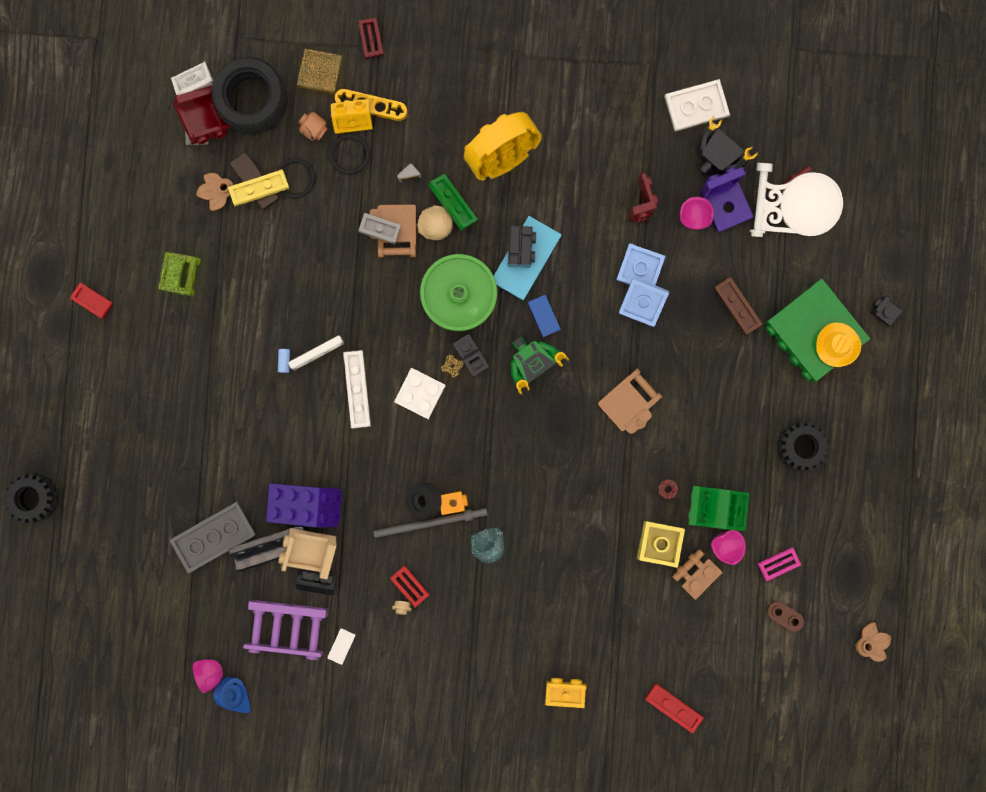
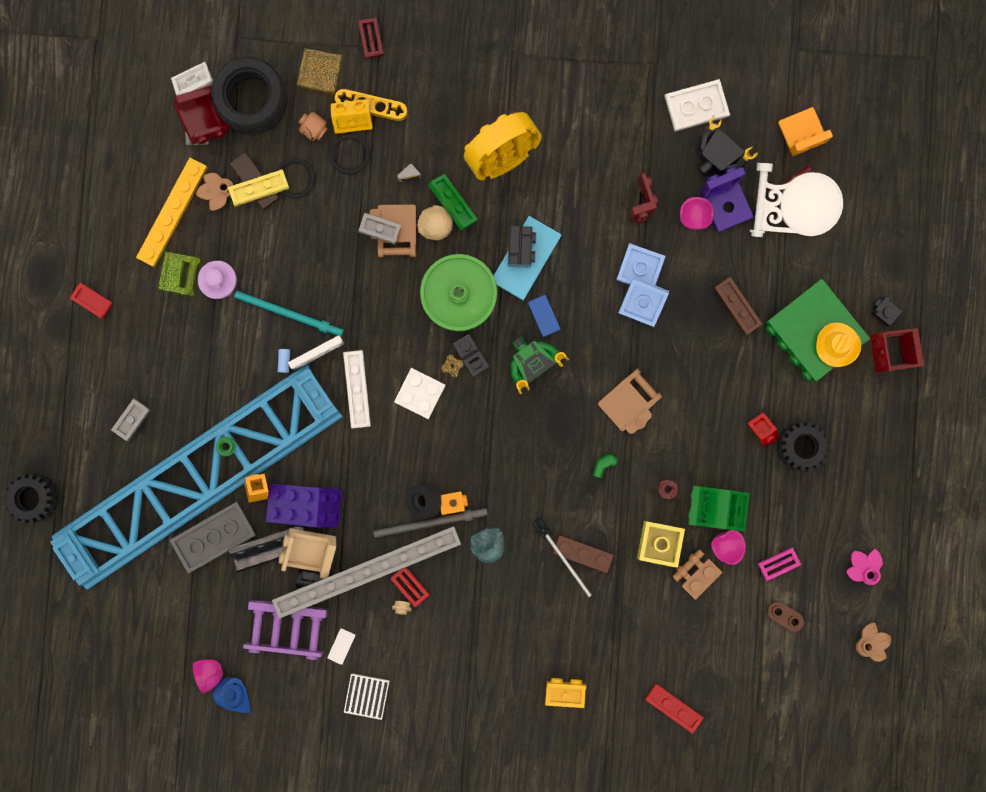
none -> dark azure piece [50,364,343,590]
none -> light grey plate [111,399,151,441]
none -> yellow plate [136,158,208,267]
none -> lavender plate [198,261,237,299]
none -> green plate [216,437,236,456]
none -> teal bar [234,291,344,337]
none -> light orange brick [245,474,269,503]
none -> light grey plate [272,527,461,619]
none -> tile [344,673,390,720]
none -> flat silver piece [532,518,591,597]
none -> reddish brown plate [553,535,614,573]
none -> green arm [593,454,618,478]
none -> red bracket [748,412,778,447]
none -> light orange bracket [778,107,833,157]
none -> dark pink plate [846,549,883,585]
none -> dark red window [870,328,924,373]

